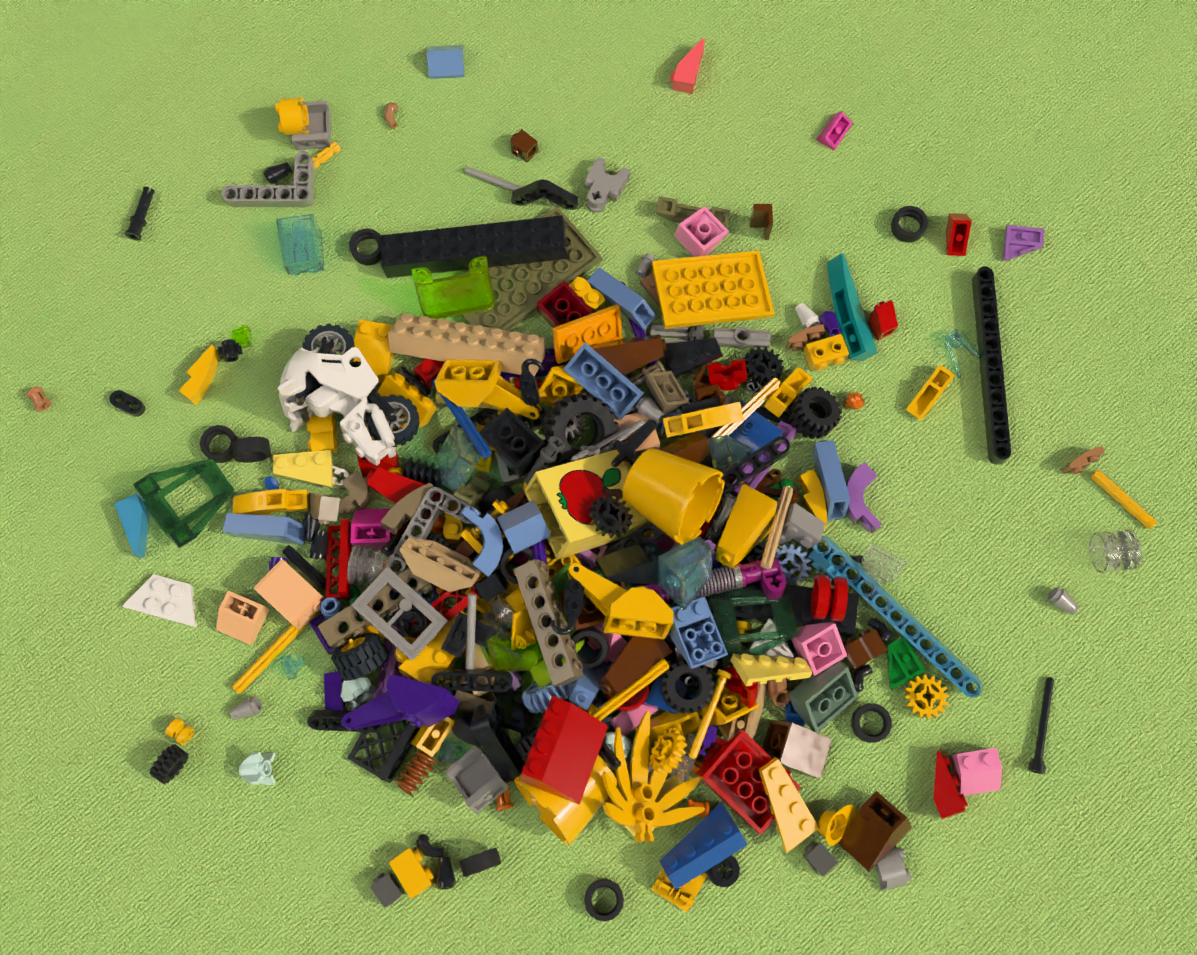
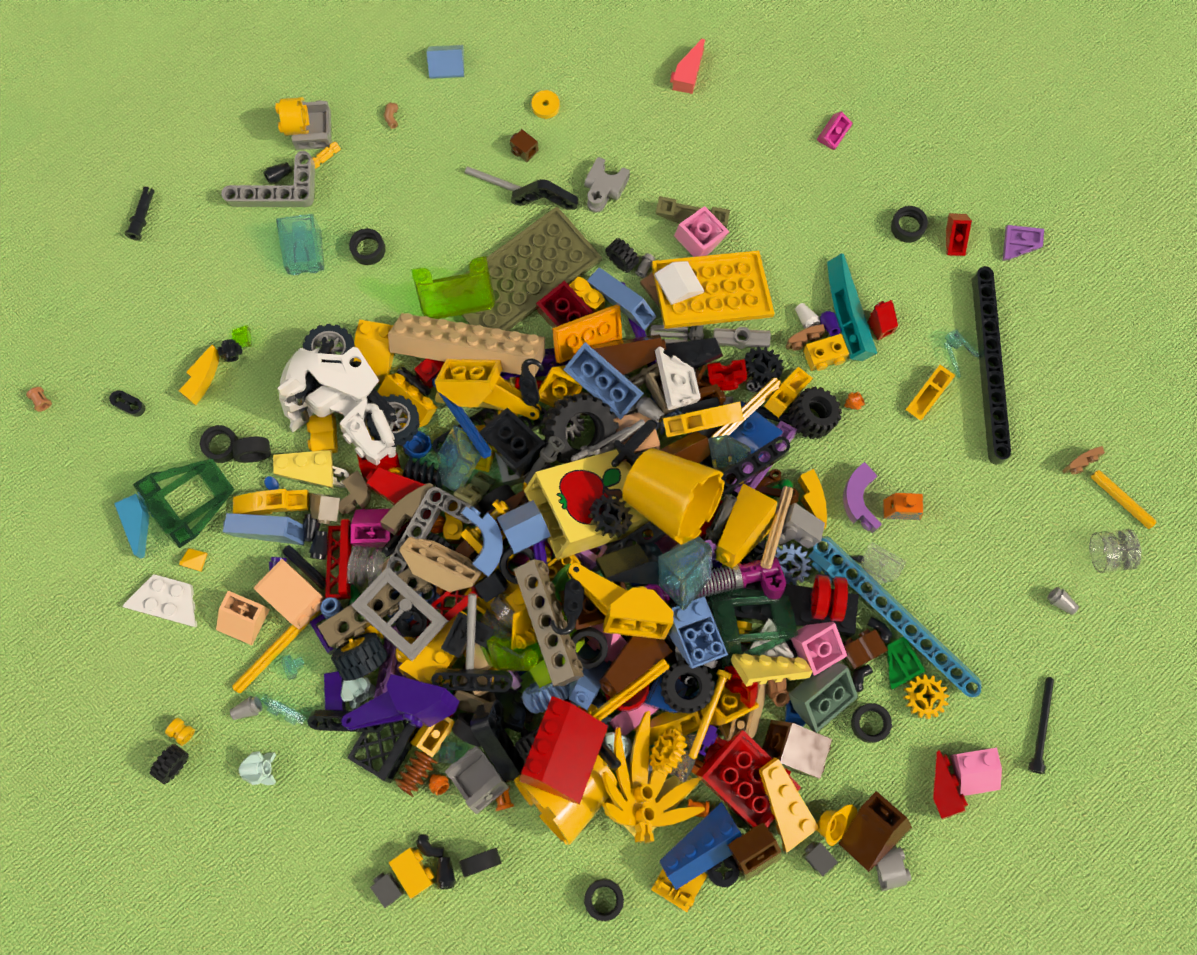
black brick [381,215,567,278] -> none
reddish brown panel [749,204,773,240] -> none
medium blue slope [813,440,850,521] -> none
none -> yellow slope [179,548,208,572]
none -> clear light blue wing [261,693,306,725]
none -> blue hair [403,431,432,459]
none -> orange plate [429,774,450,796]
none -> yellow piece [531,90,560,119]
none -> black tyre [605,238,639,273]
none -> white slope [654,261,704,305]
none -> white wing [655,347,701,410]
none -> reddish brown slope [728,822,782,882]
none -> orange torso [883,493,923,520]

